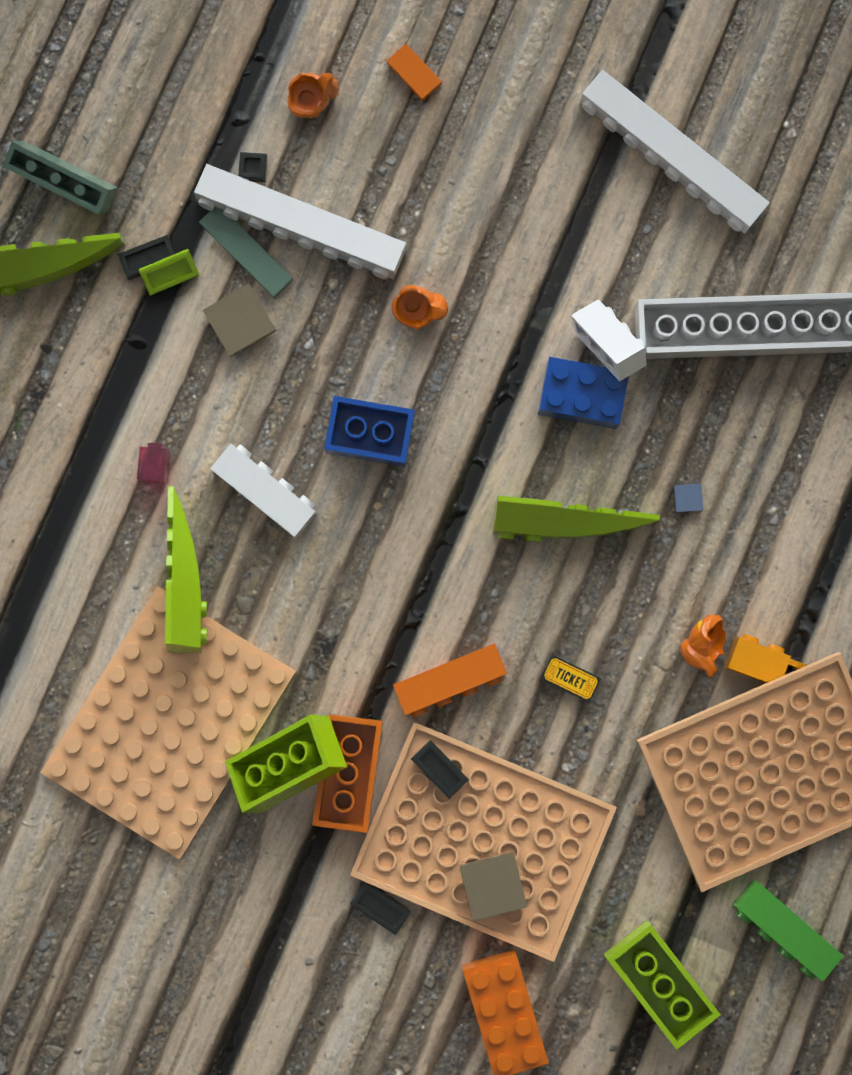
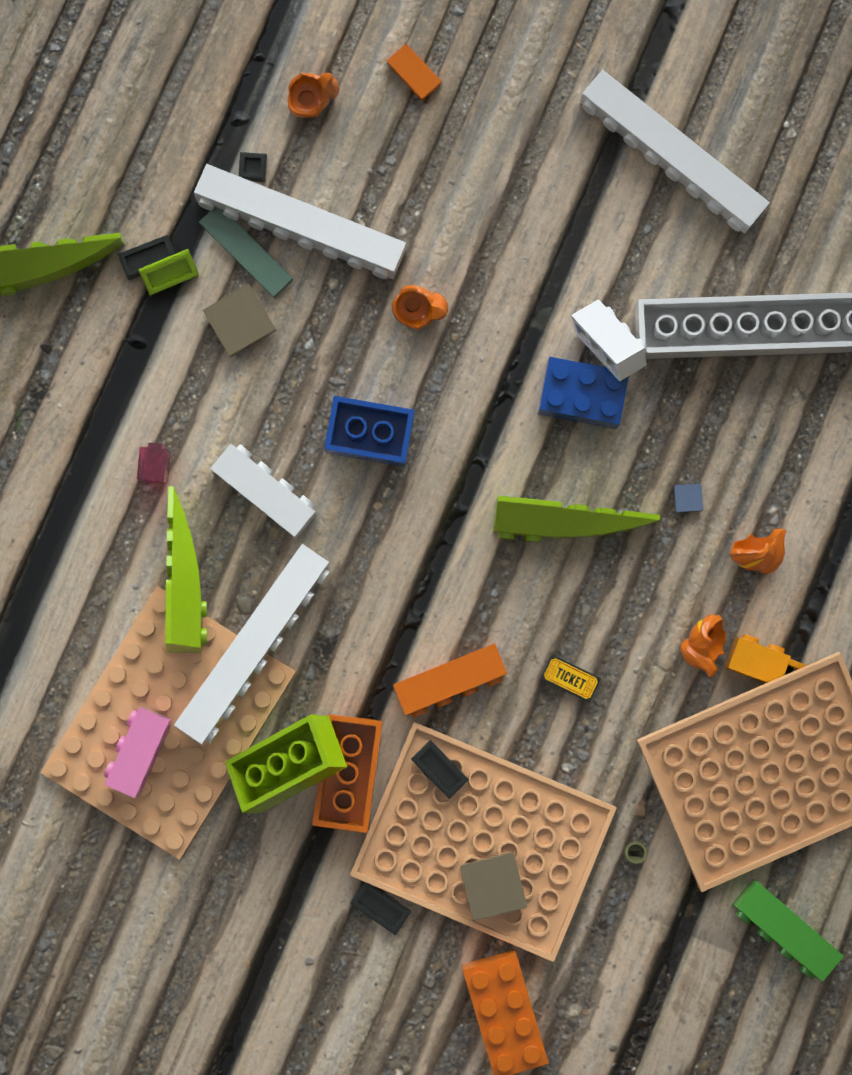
sand green brick [2,140,118,215] -> none
lime brick [604,920,721,1050] -> none
none -> bright pink brick [104,707,173,798]
none -> white brick [174,544,330,746]
none -> olive hinge [624,842,647,865]
none -> orange hair [729,528,787,575]

